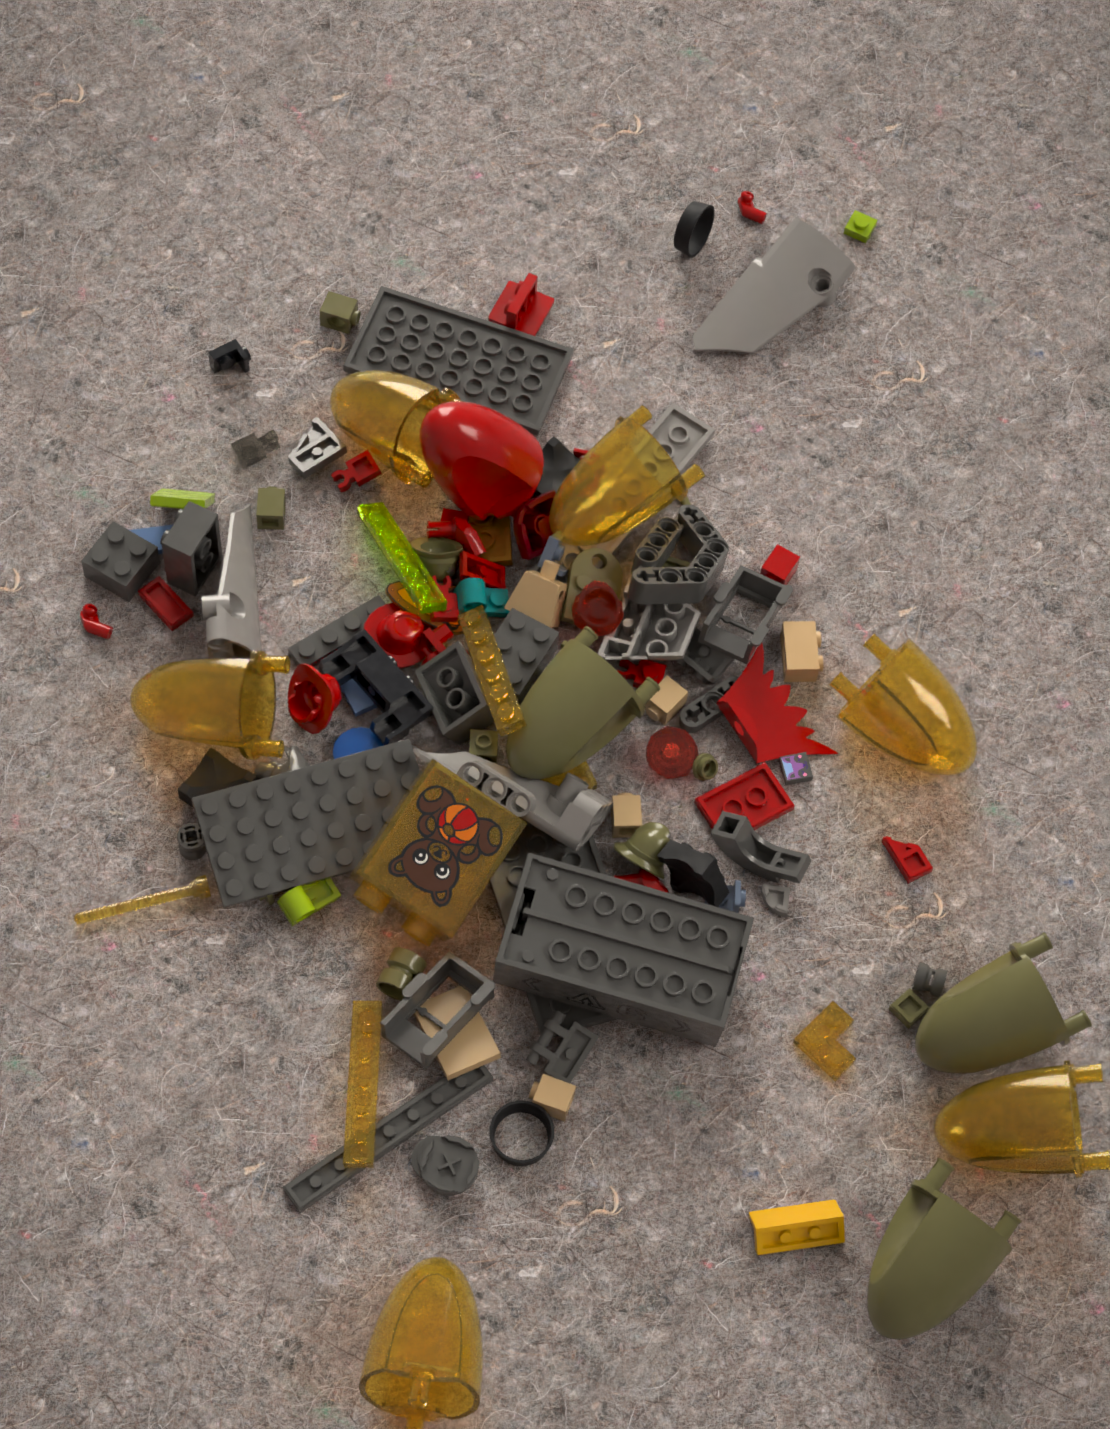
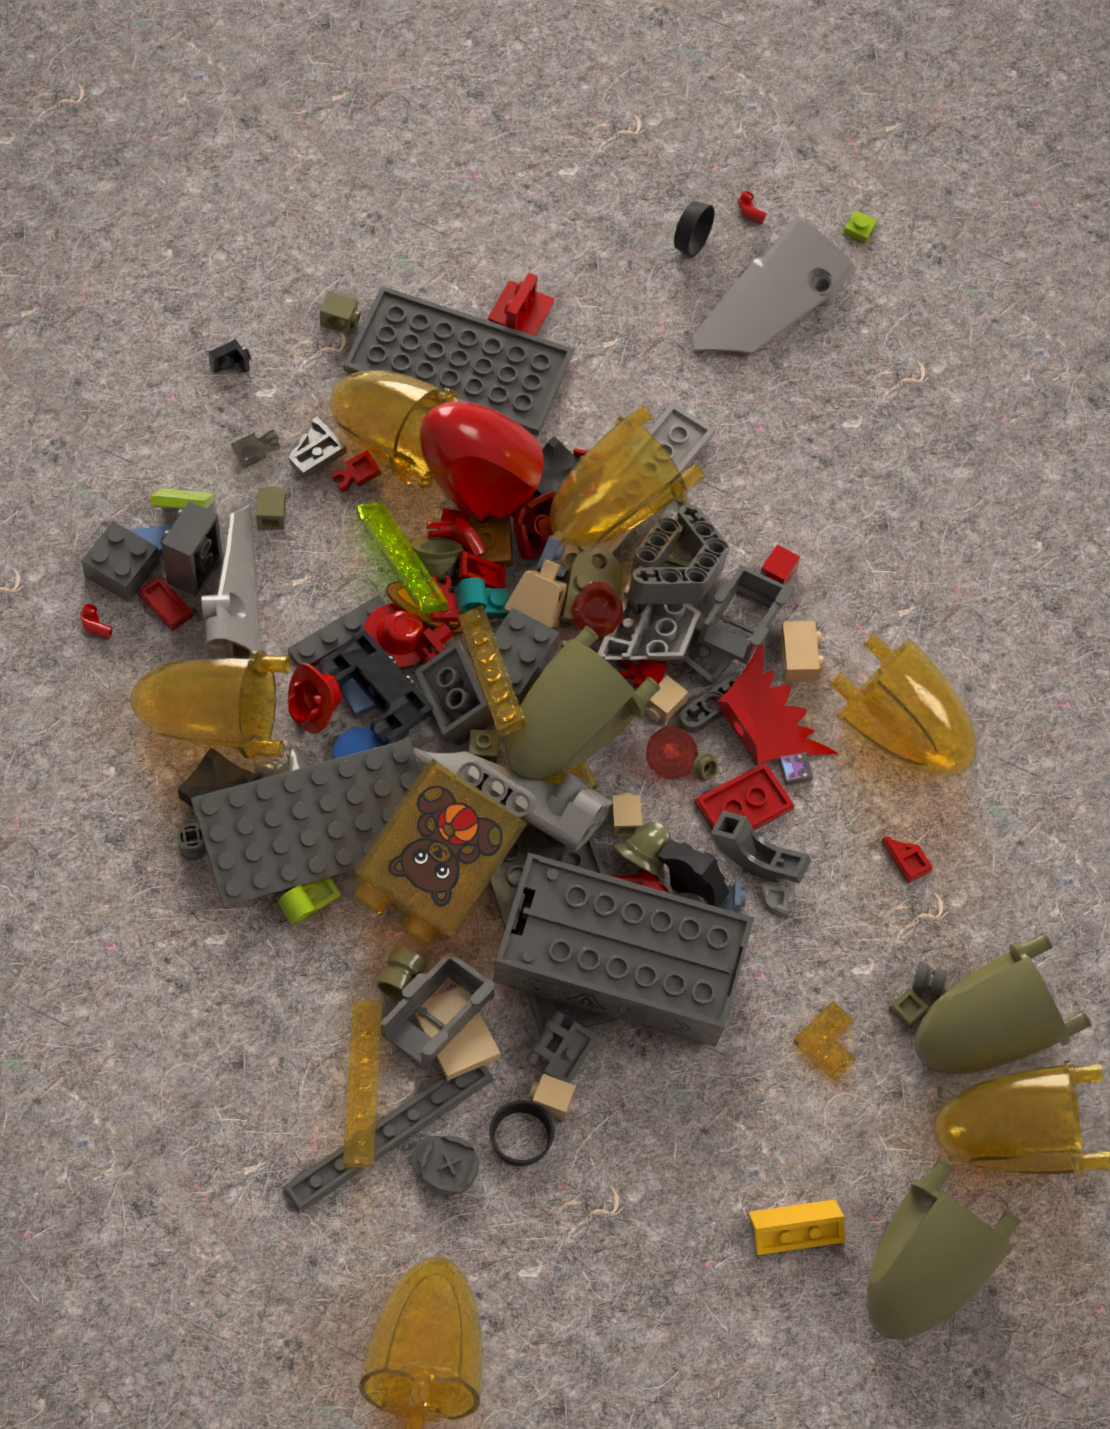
clear yellow piece [74,875,211,924] -> none

